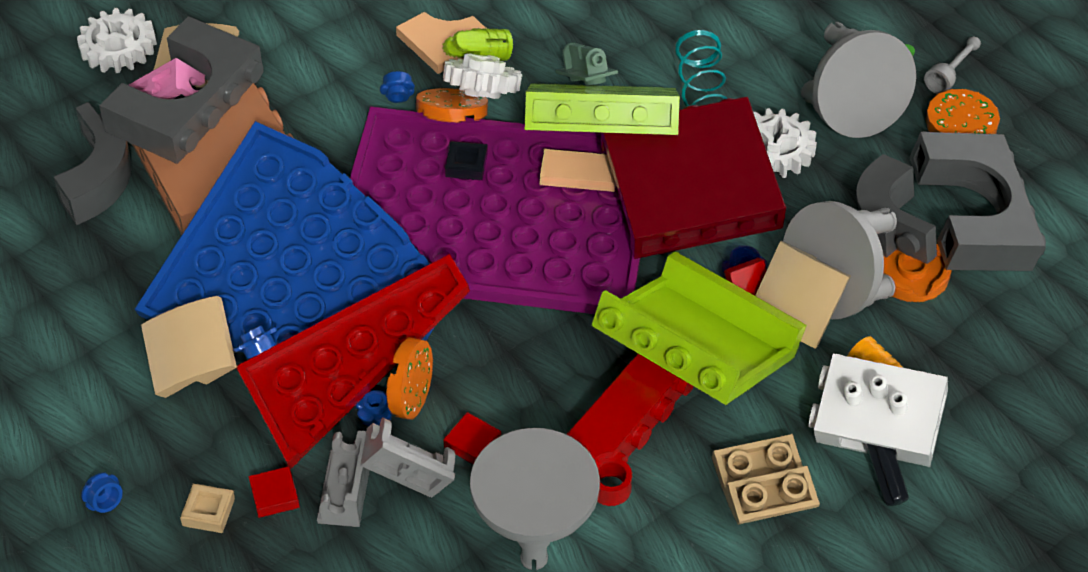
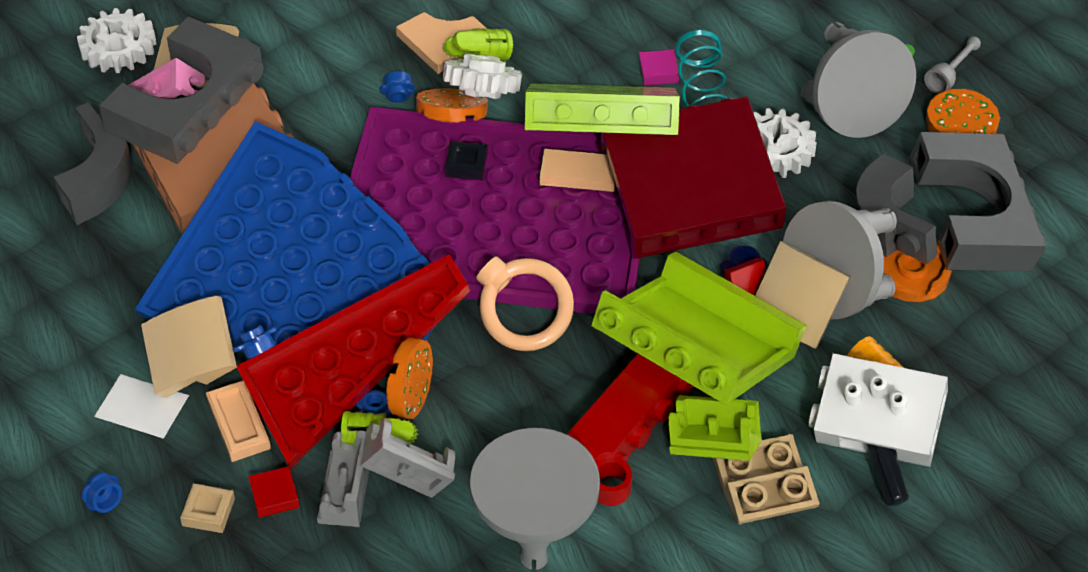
red tile [443,412,501,465] -> none
sand green hinge [556,42,618,85] -> none
none -> white sticker [94,374,189,439]
none -> light nougat tile [206,380,271,462]
none -> lime hinge [341,411,419,444]
none -> light nougat piece [476,256,574,351]
none -> dark pink tile [639,49,679,86]
none -> lime hinge [669,395,762,461]

